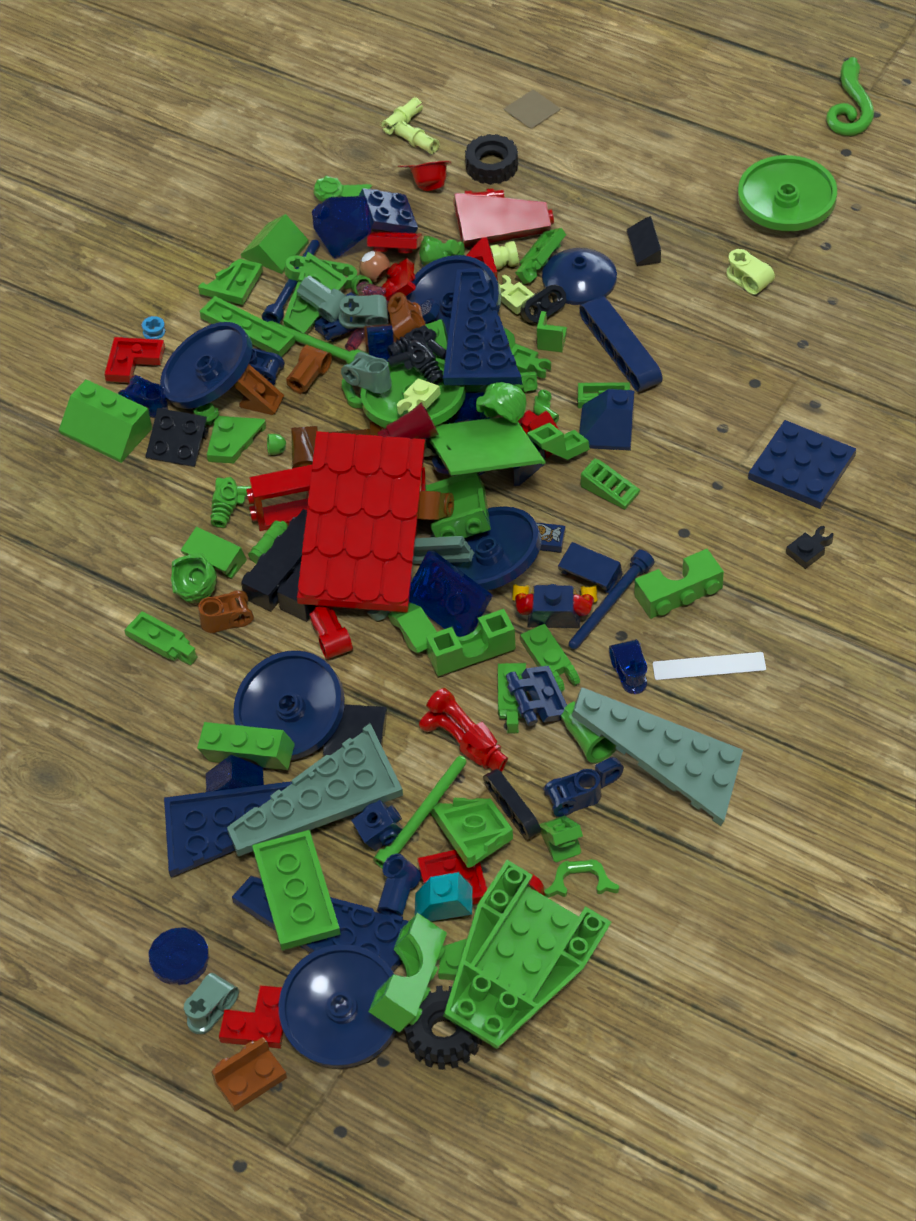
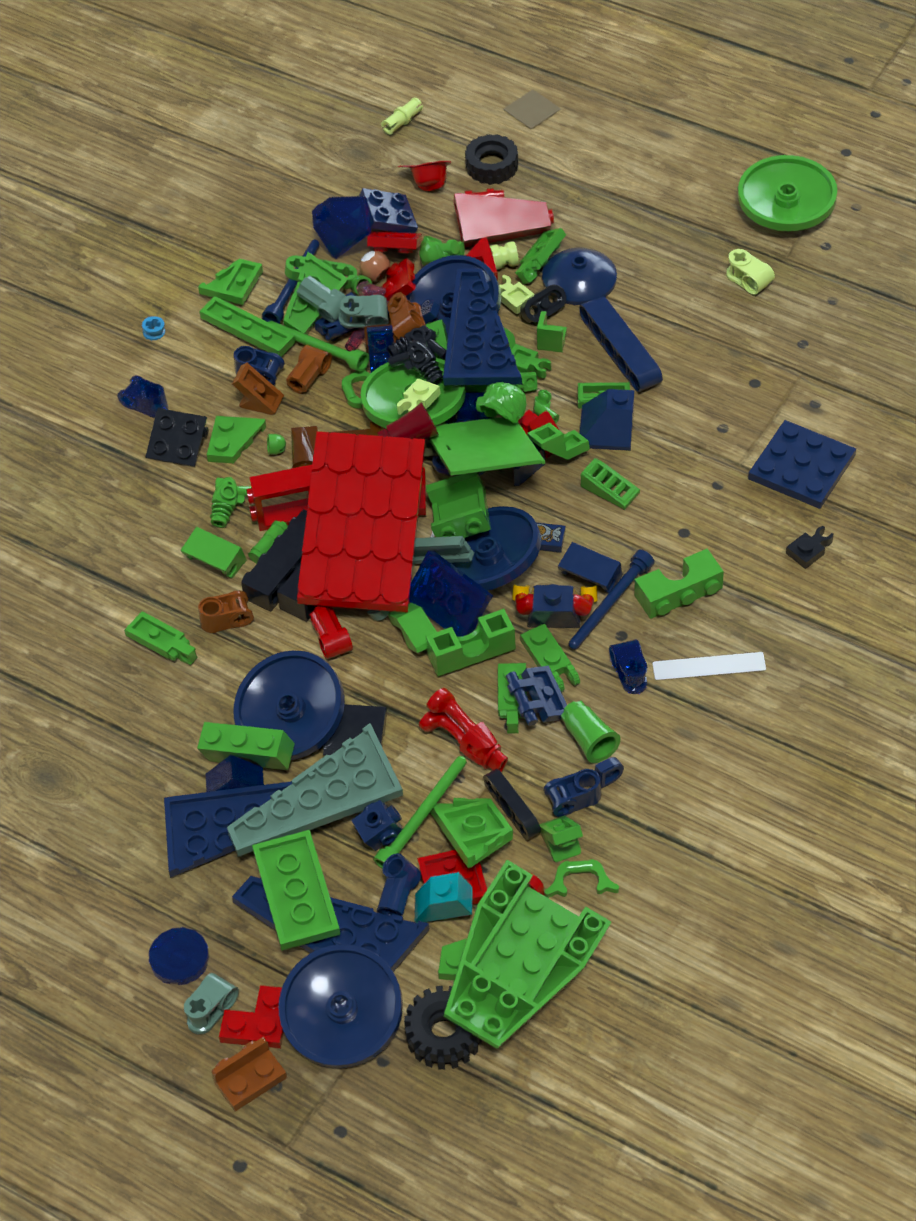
bright green slope [59,379,152,463] -> none
red plate [104,337,165,383] -> none
dark blue dish [160,322,252,409] -> none
bright green hair [171,553,217,604] -> none
bright green plate [194,403,219,425] -> none
bright green slope [241,214,309,274] -> none
bright green piece [313,176,372,208] -> none
sand green piece [341,352,392,393] -> none
bright green arch [369,913,447,1032] -> none
yellowish green pin [395,121,439,154] -> none
dark orange piece [418,491,454,519] -> none
sand green wing [571,687,743,826] -> none
black slope [627,216,661,266] -> none
bright green plant [826,57,874,136] -> none

